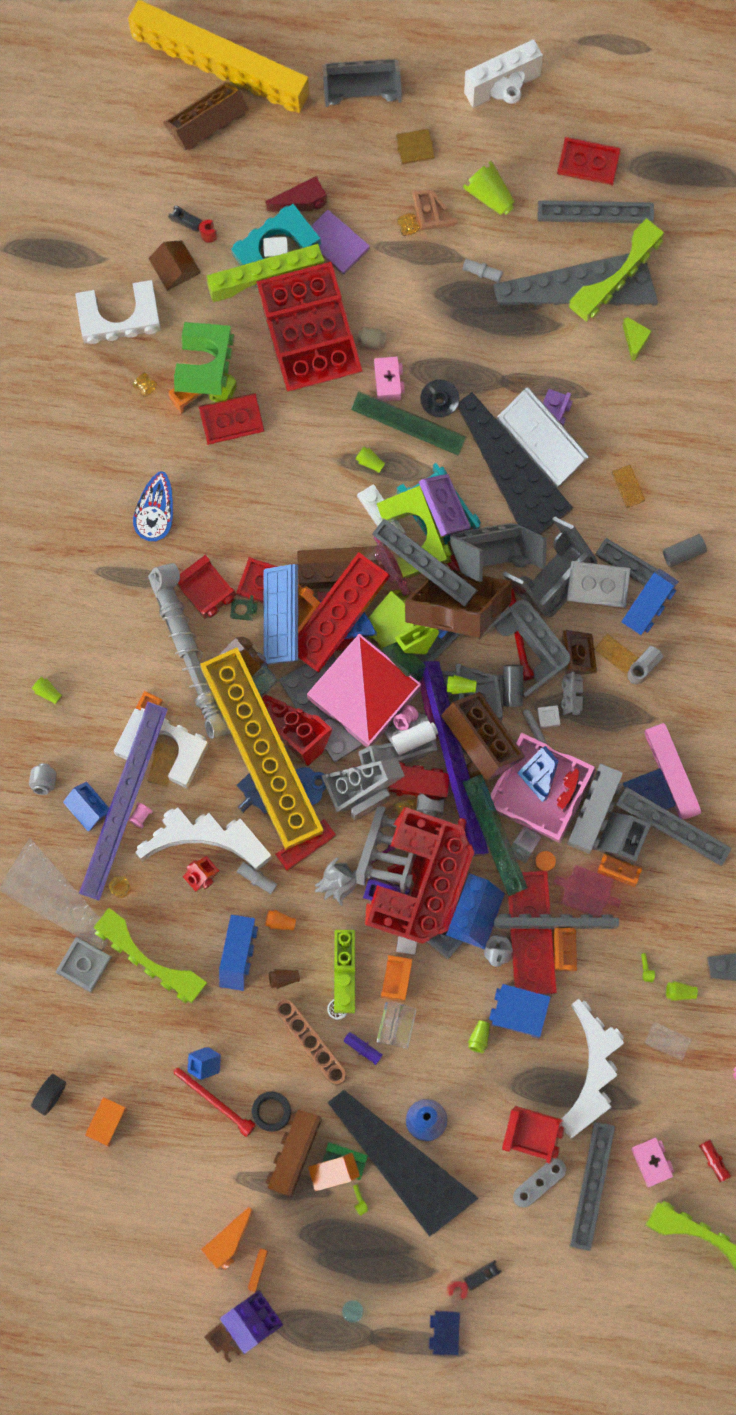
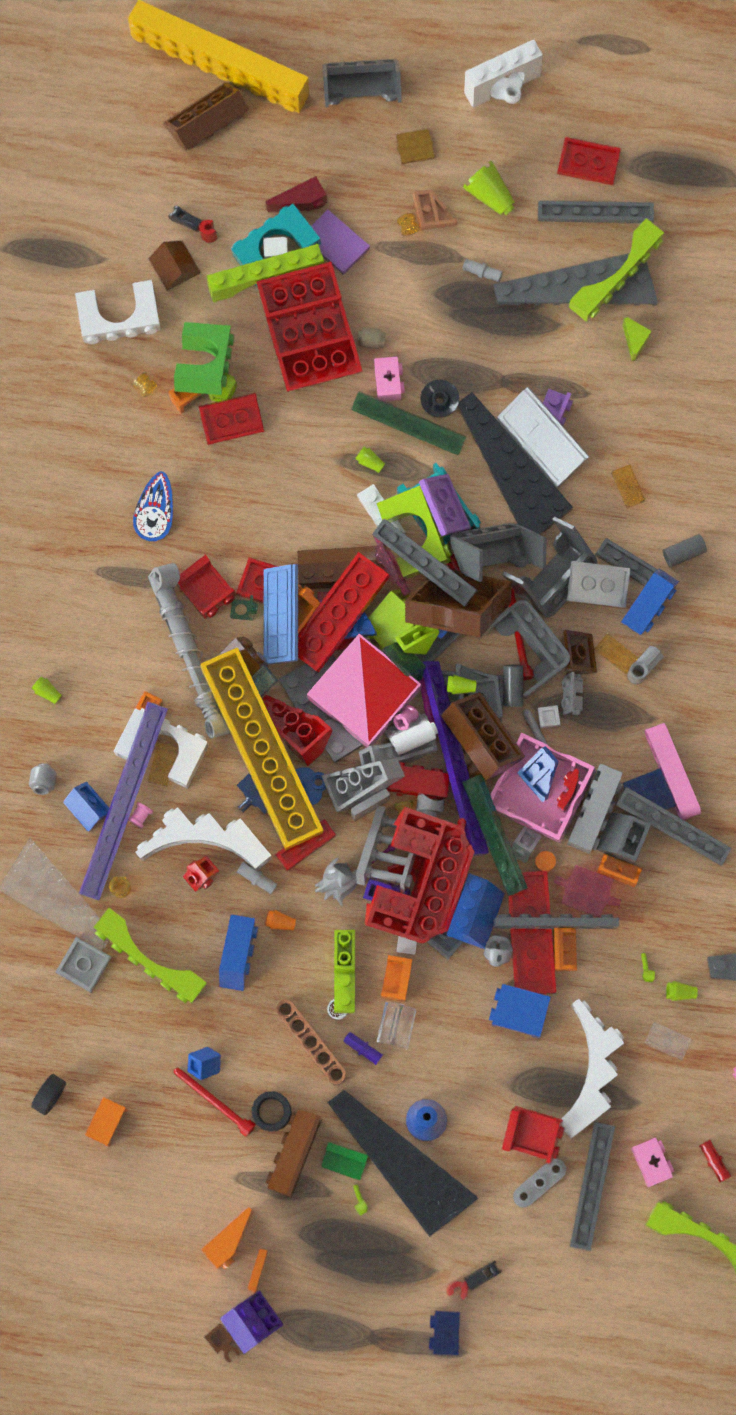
reddish brown cone [269,969,300,989] -> none
panel [308,1153,360,1191] -> none
clear light blue tile [342,1301,363,1322] -> none
lime cone [468,1020,490,1053] -> none

